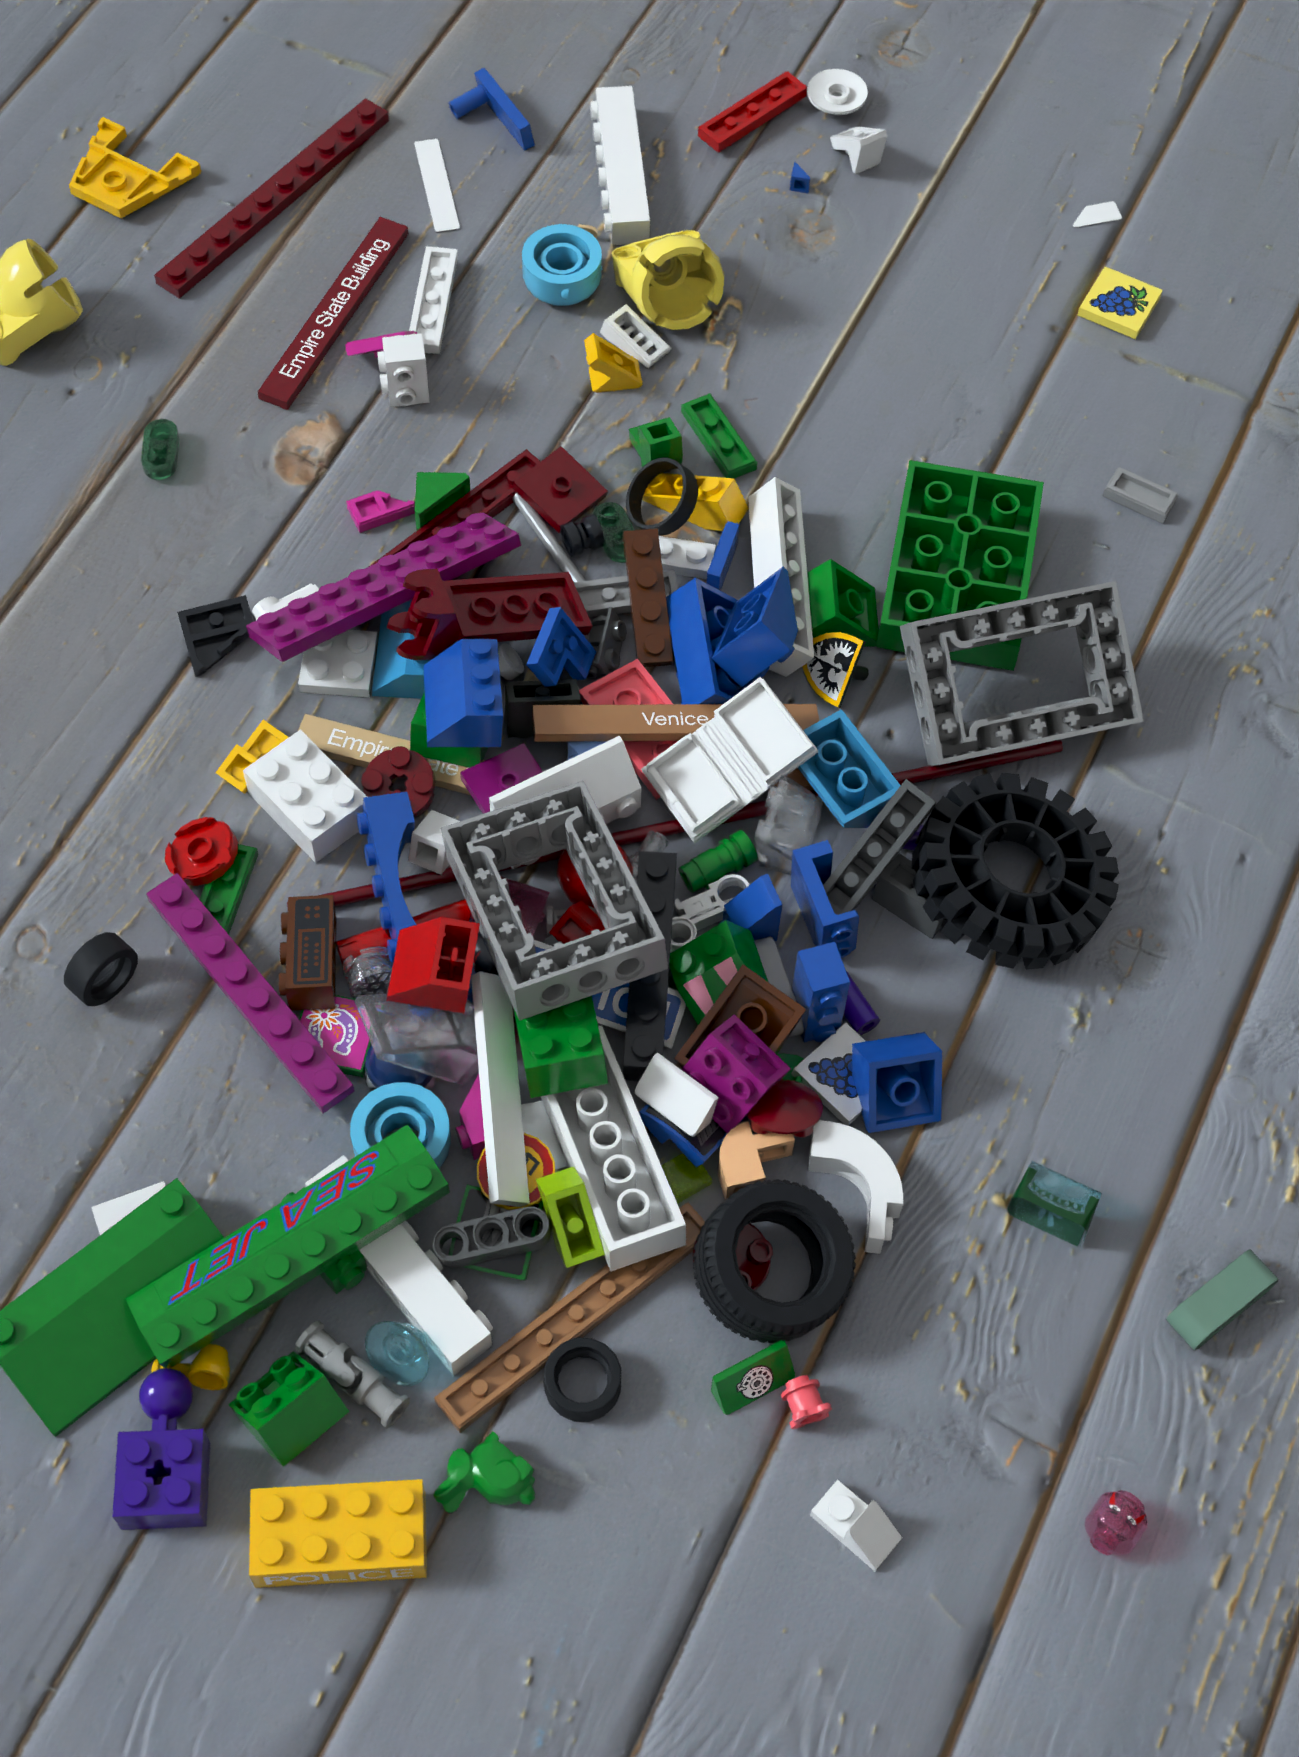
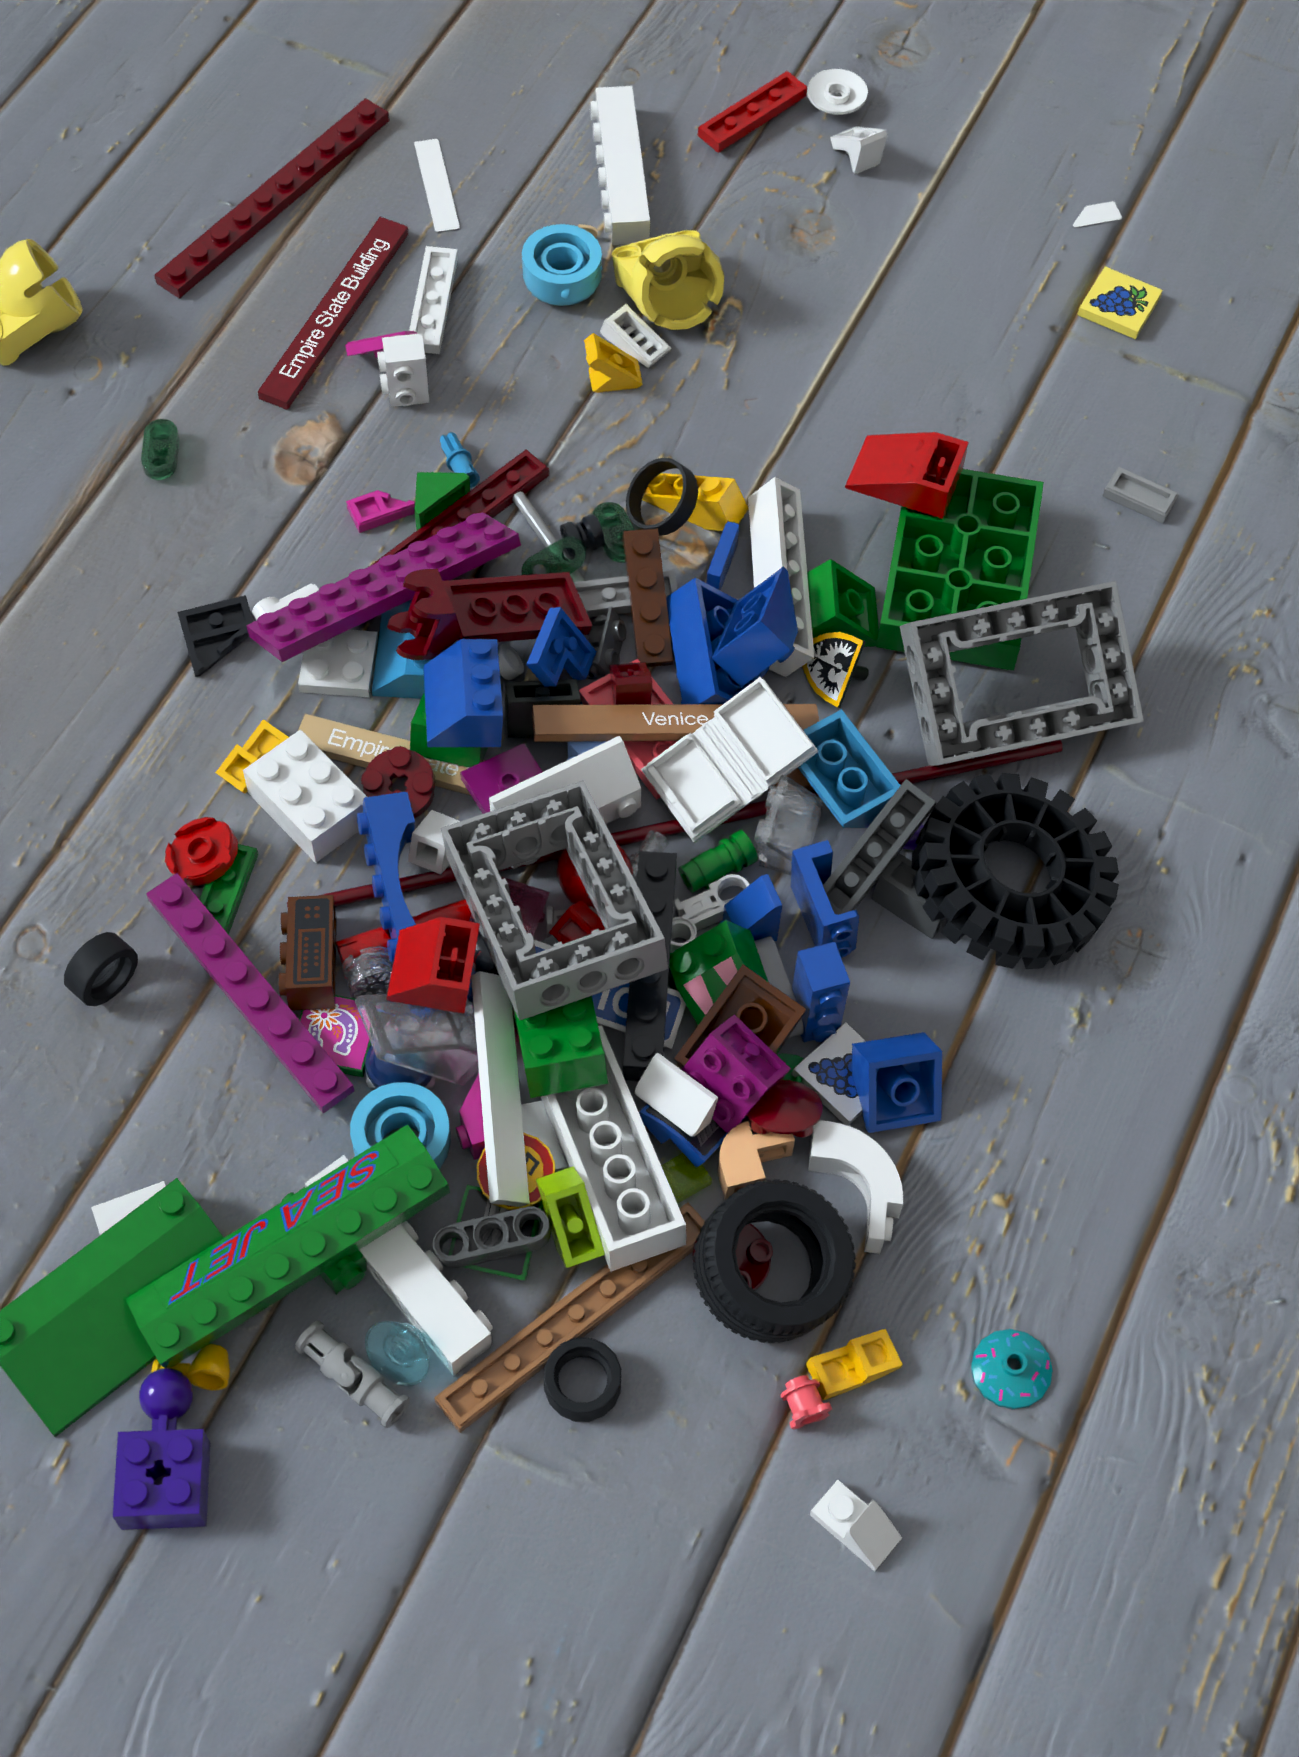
yellow wing [69,117,201,219] -> none
green slope [228,1351,350,1467] -> none
yellow brick [249,1479,427,1588] -> none
green animal [433,1431,535,1514] -> none
blue piece [448,67,535,151] -> none
dark red plate [512,446,608,534] -> none
green brick [629,417,683,467] -> none
white plate [659,536,716,579] -> none
green tile [681,393,757,479] -> none
green slope [711,1340,795,1415] -> none
blue piece [790,162,810,193] -> none
dark purple cylinder [843,971,880,1035] -> none
clear light blue piece [1007,1161,1102,1247] -> none
clear pink head [1084,1490,1148,1556] -> none
sand green beam [1166,1249,1279,1351] -> none
none -> dark azure axle [439,432,480,488]
none -> clear green plate [521,536,587,575]
none -> dark red slope [610,662,652,705]
none -> yellow slope [806,1328,903,1401]
none -> red slope [845,432,969,519]
none -> teal dish [971,1329,1053,1410]

